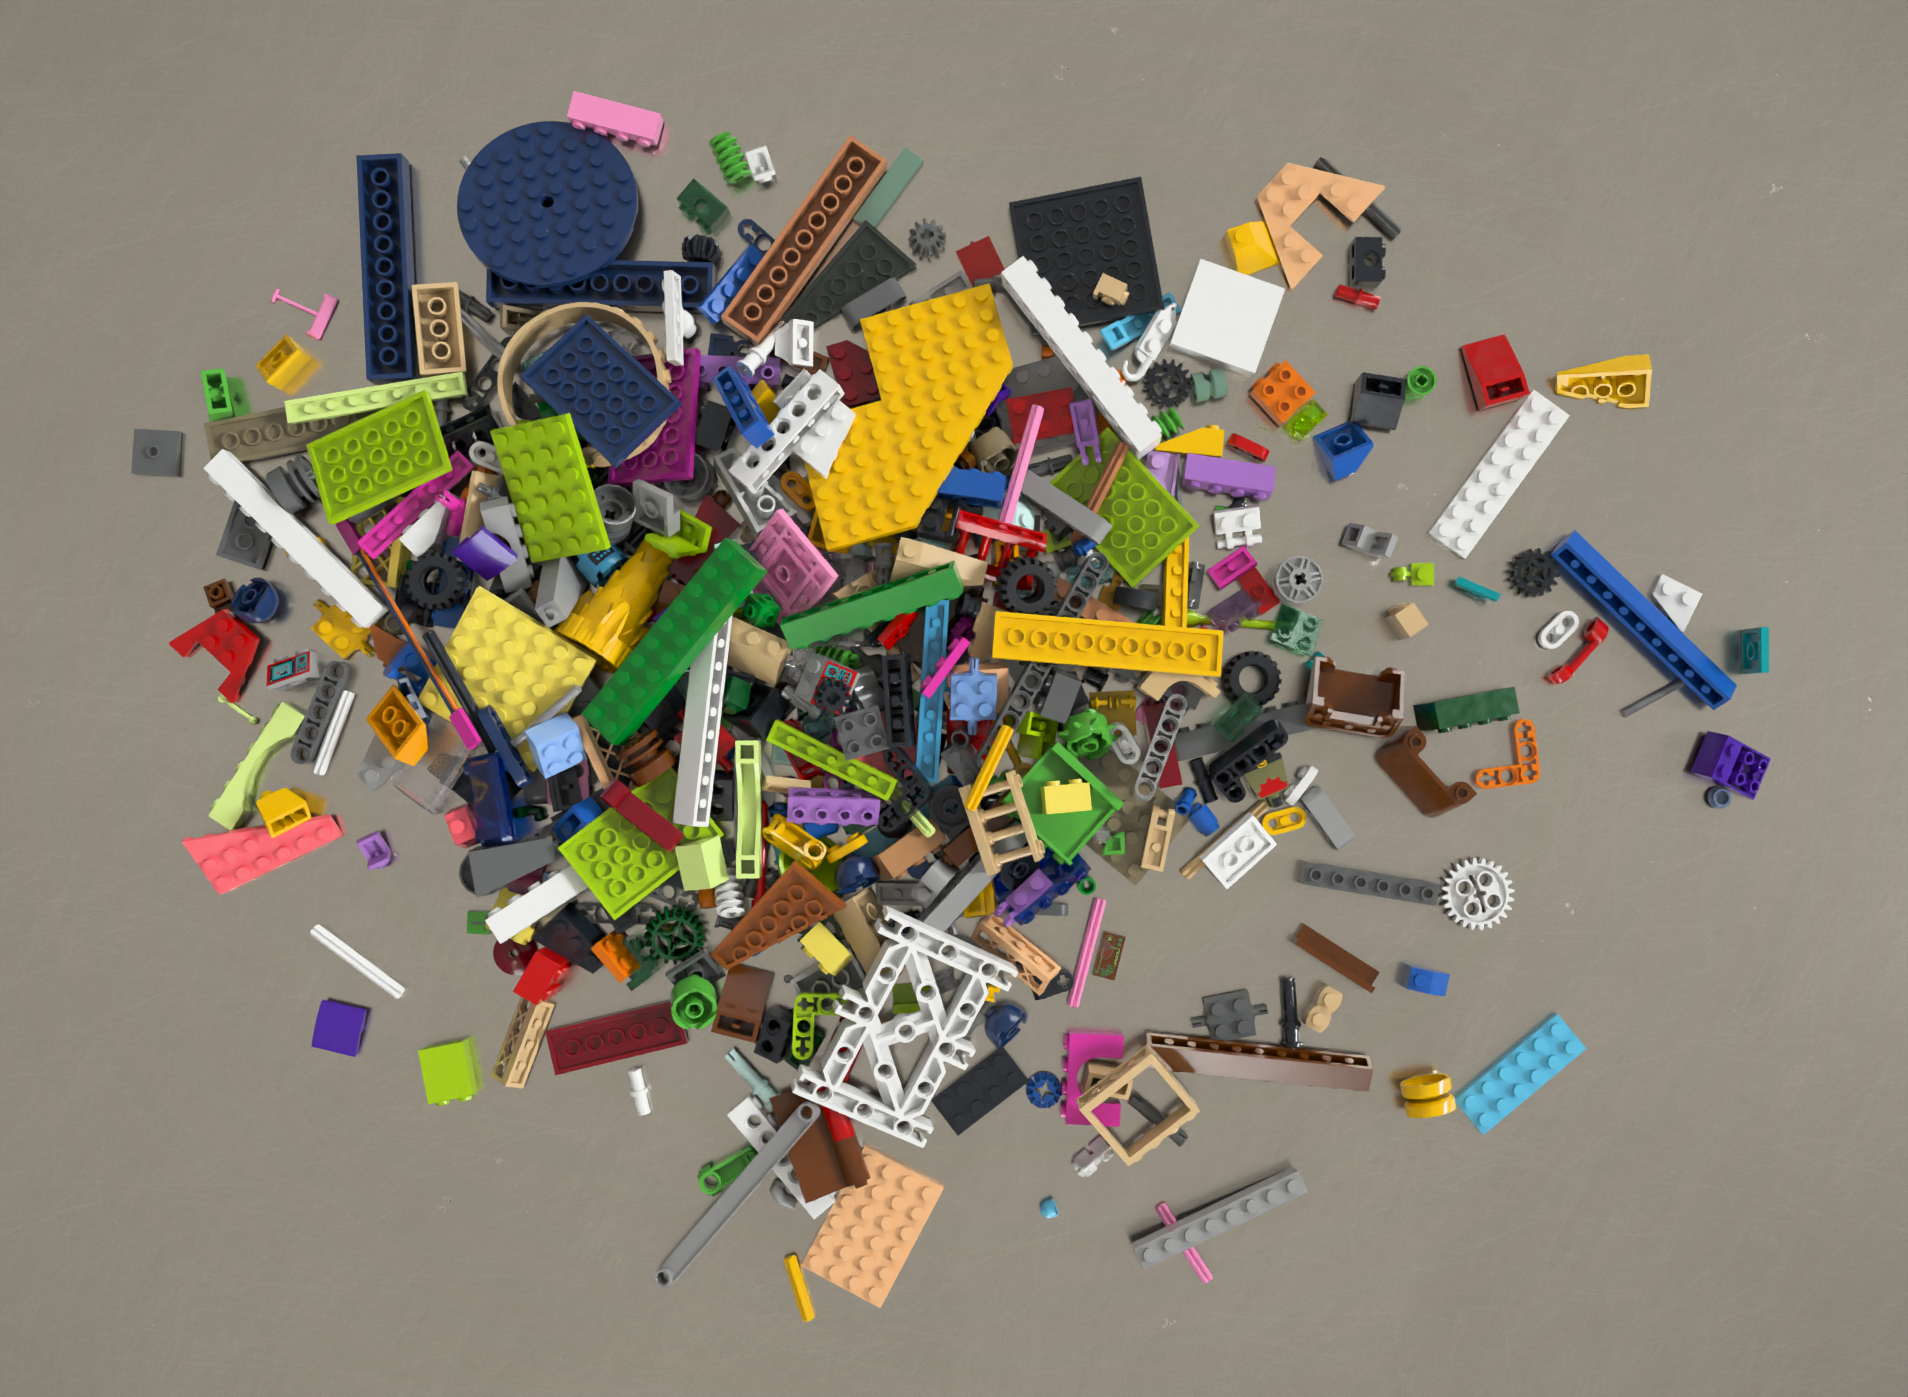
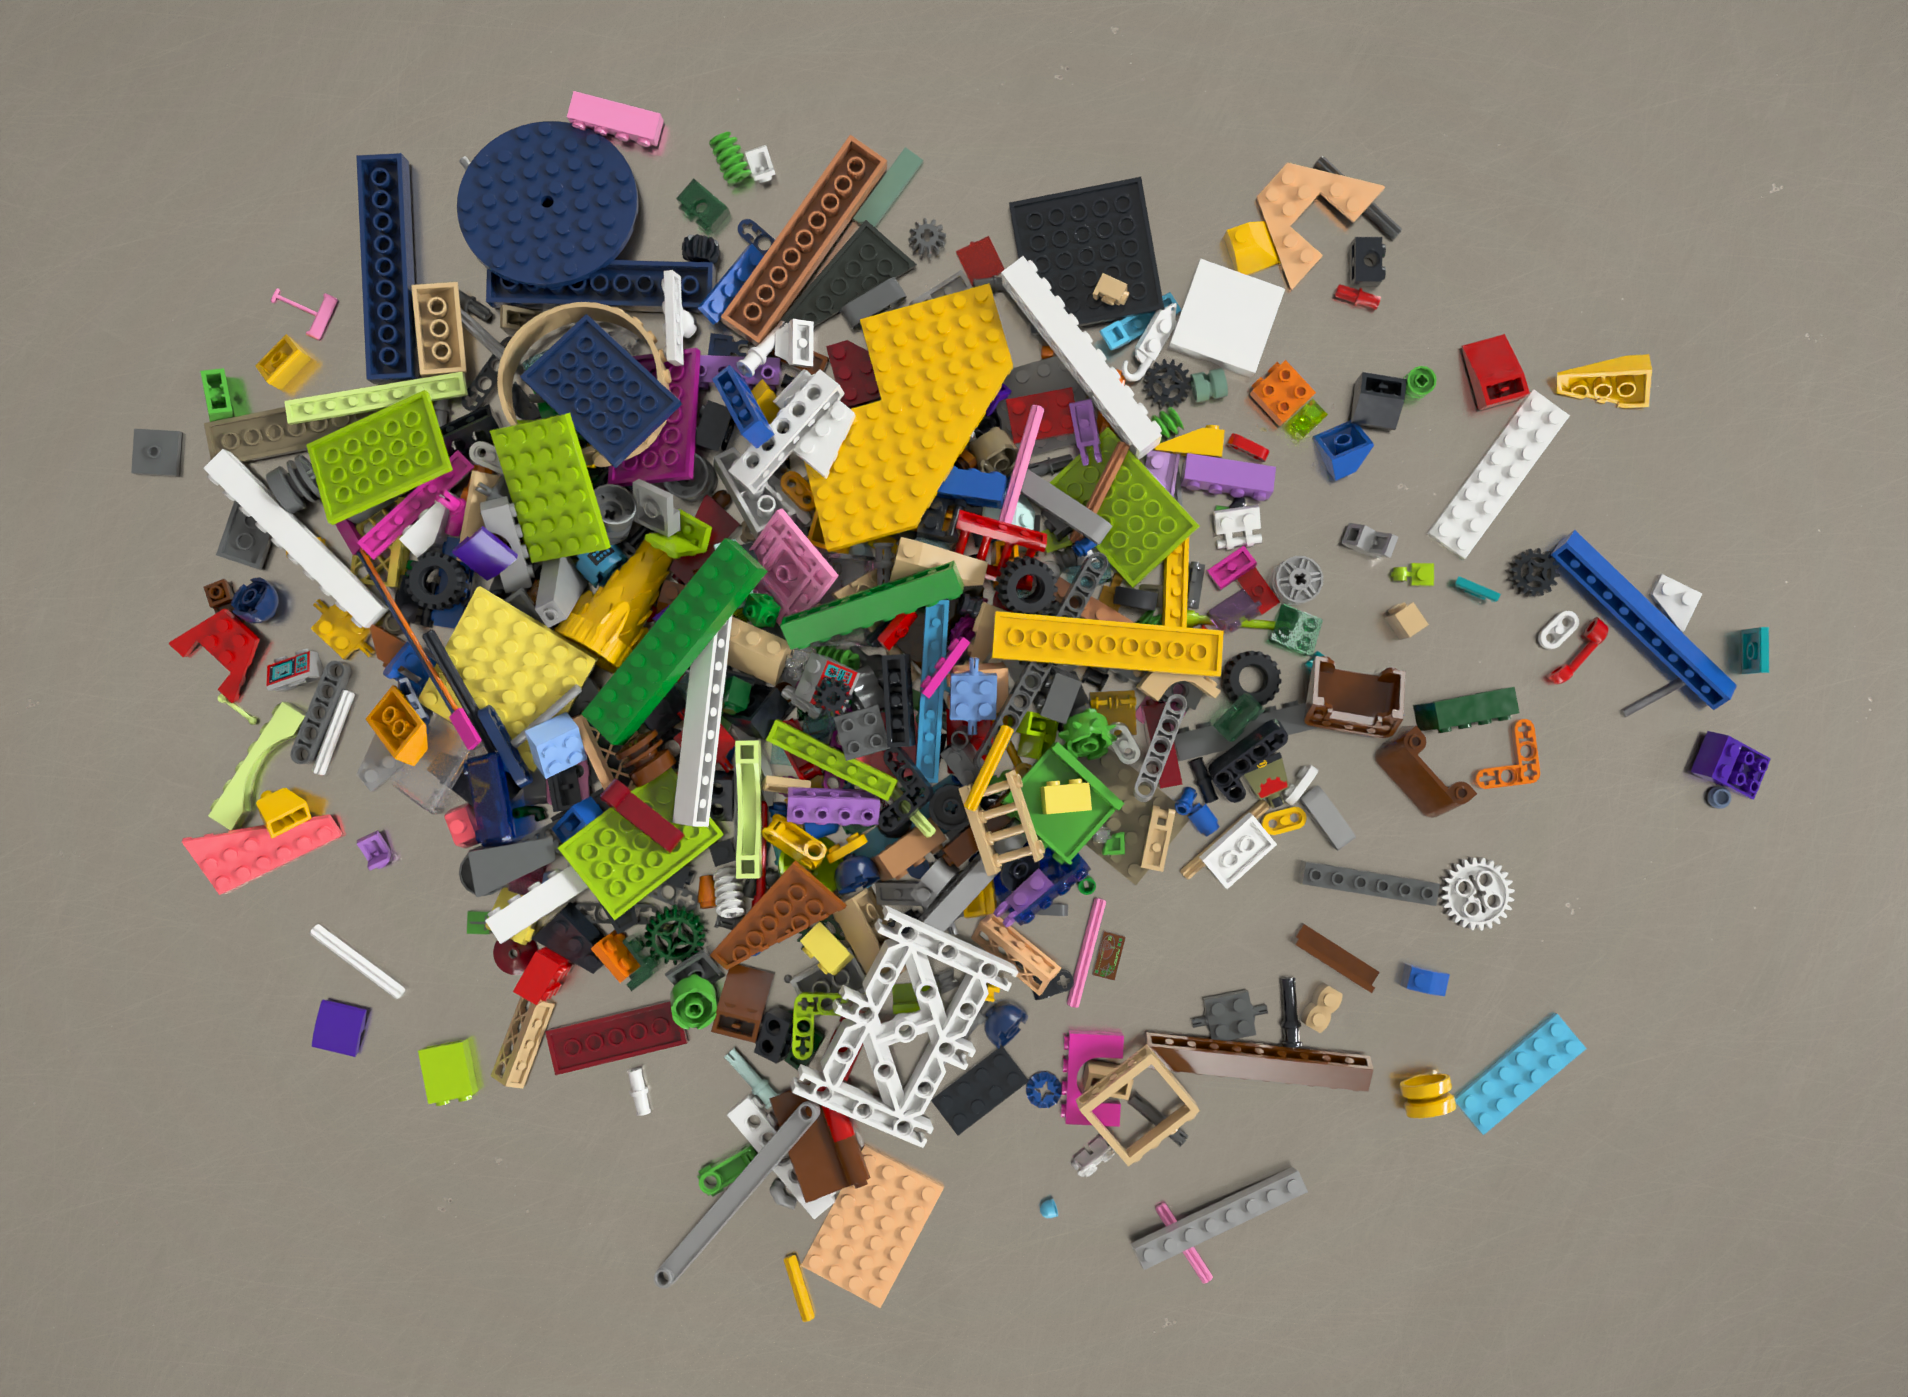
yellowish green slope [675,835,729,891] -> none

